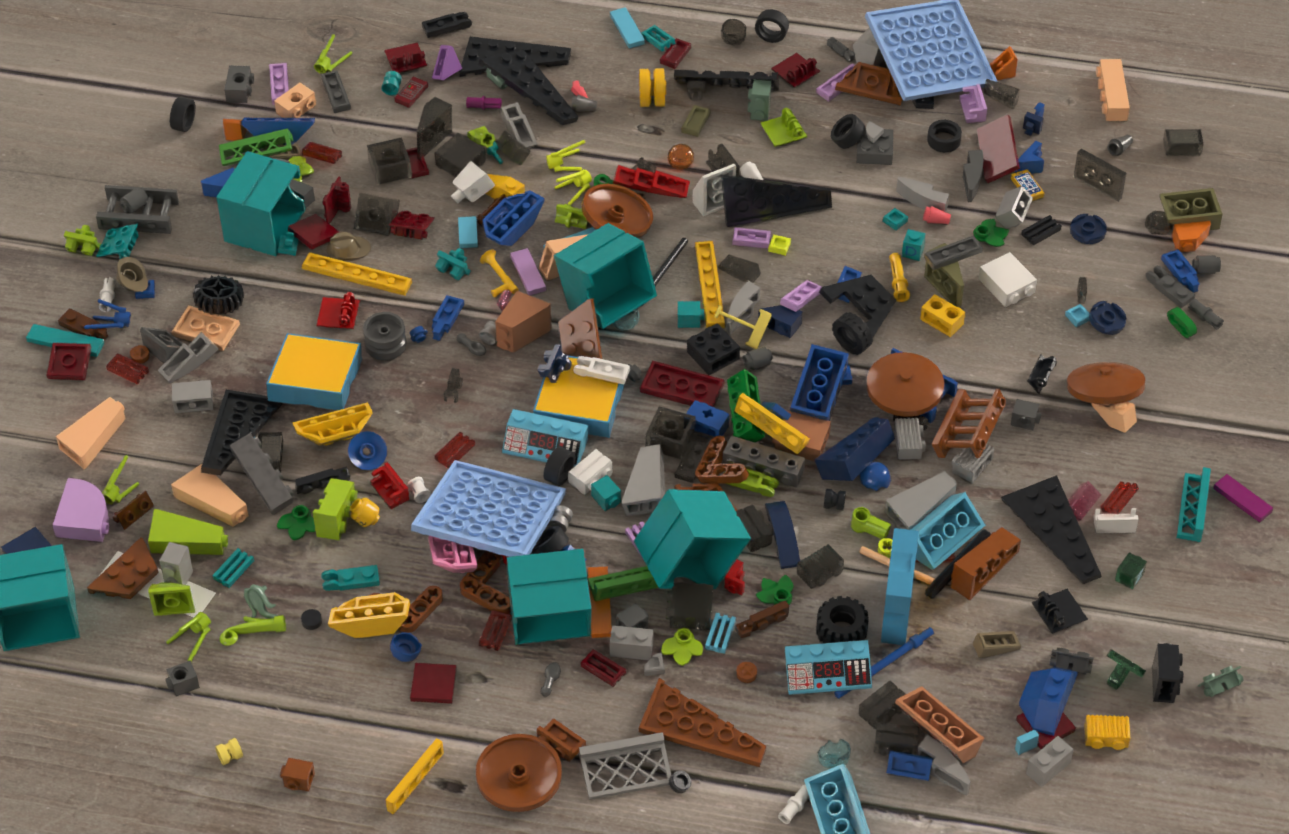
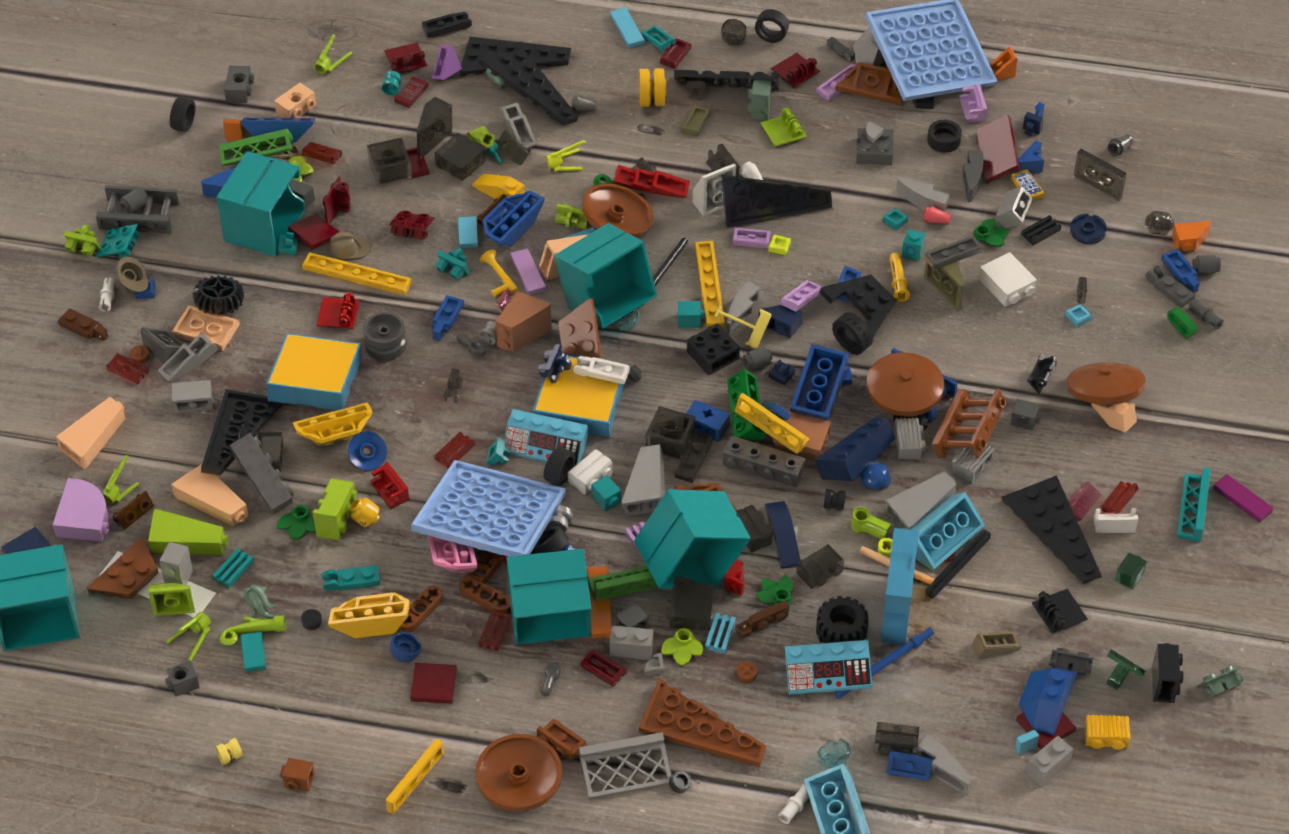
teal tile [26,324,104,357] -> none
dark red tile [46,343,91,380] -> none
blue plant [84,299,131,329] -> none
lavender tile [269,63,289,105] -> none
black hinge [295,466,350,494] -> none
dark grey tile [321,70,351,113] -> none
clear smoke slope [353,193,400,236] -> none
white bush [407,477,431,503] -> none
blue plate [410,326,428,343] -> none
white torso [451,161,495,204] -> none
magenta axle [466,96,502,110] -> none
neon yellow plant [554,169,592,205] -> none
coral bar [571,80,588,98] -> none
dark red tile [640,360,725,407] -> none
clear orange hair [667,144,694,170] -> none
dark orange beam [695,436,749,484] -> none
clear smoke slope [718,254,761,283] -> none
lime hinge [723,463,779,497] -> none
black tyre [830,114,865,149] -> none
clear smoke brick [859,680,906,729] -> none
nougat slope [895,686,984,763] -> none
yellow brick [920,294,965,337] -> none
dark orange wedge [951,527,1021,600] -> none
clear smoke slope [984,79,1020,109] -> none
dark blue tile [1089,301,1127,335] -> none
light nougat brick [1096,59,1130,121] -> none
olive slope [1159,188,1223,230] -> none
clear smoke brick [1163,129,1203,156] -> none
none -> teal tile [241,632,266,673]
none -> teal tile [486,438,510,466]
none -> dark blue tile [769,359,795,386]

